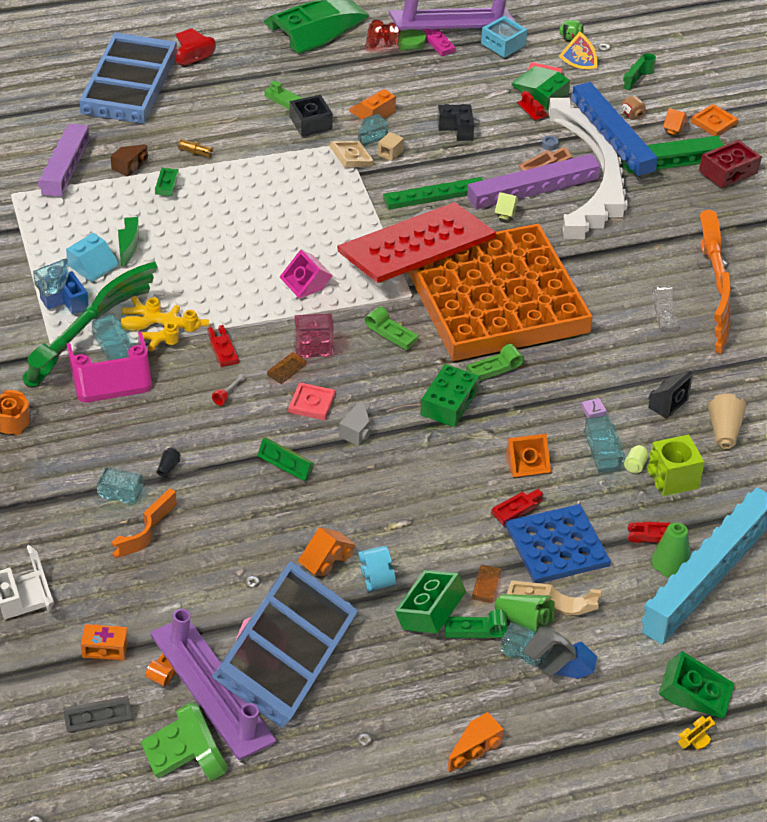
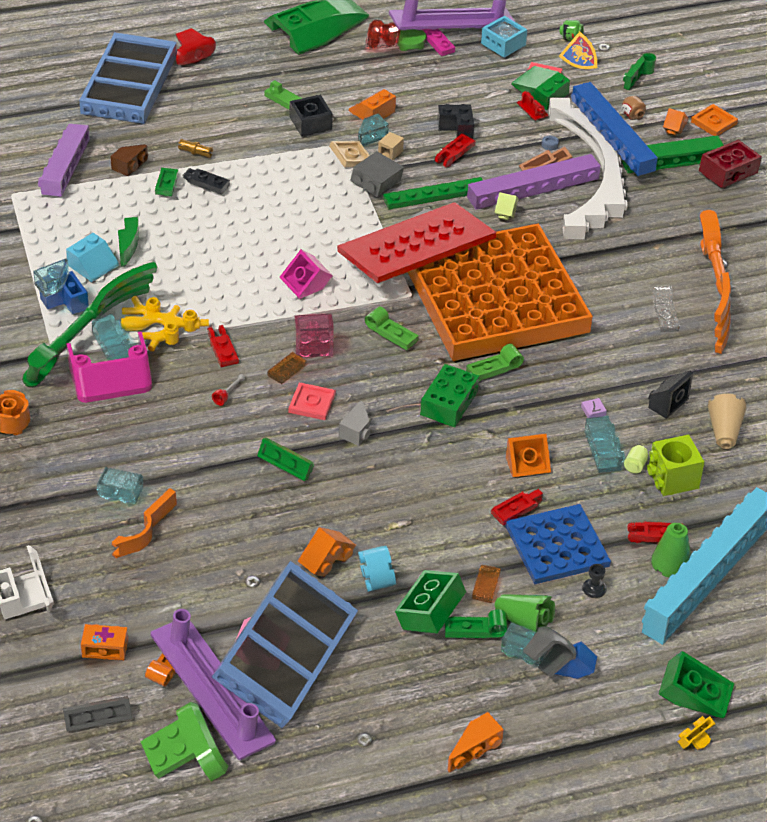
black cone [156,448,181,478] -> none
tan piece [507,580,602,615] -> none
none -> black hinge [183,168,230,195]
none -> dark grey brick [350,151,404,197]
none -> red hinge [434,134,476,168]
none -> black piece [582,564,607,598]

